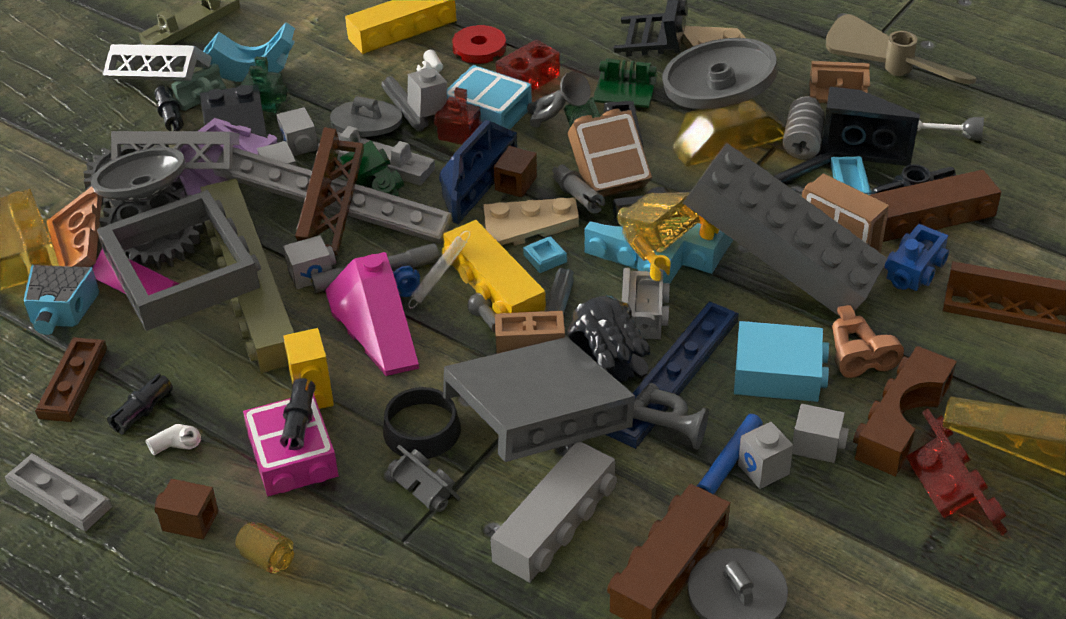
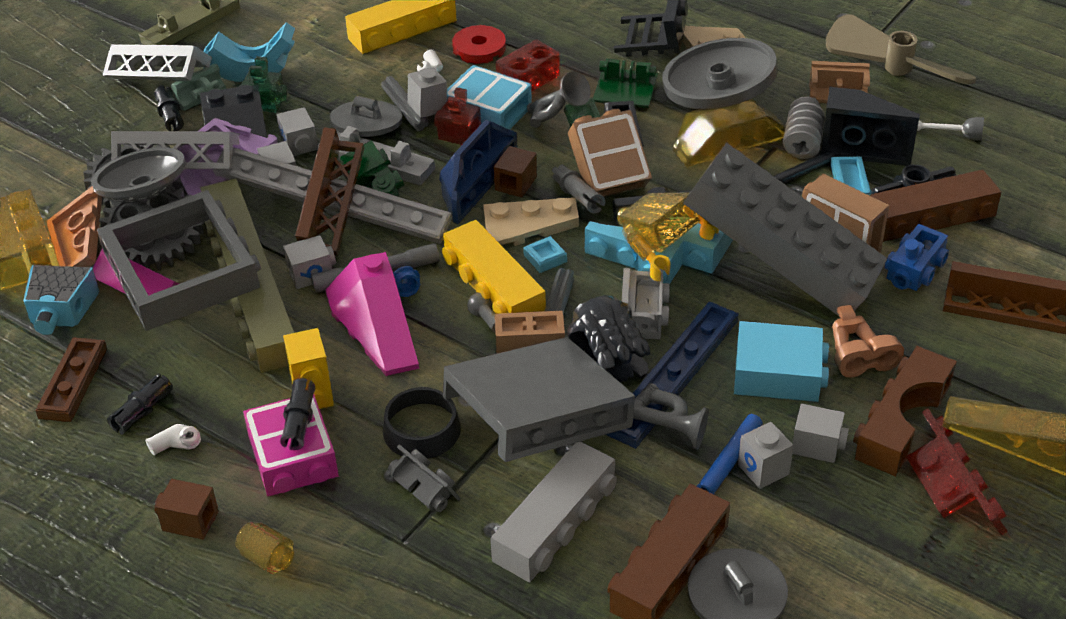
light grey tile [5,453,112,532] -> none
white piece [409,231,470,308] -> none

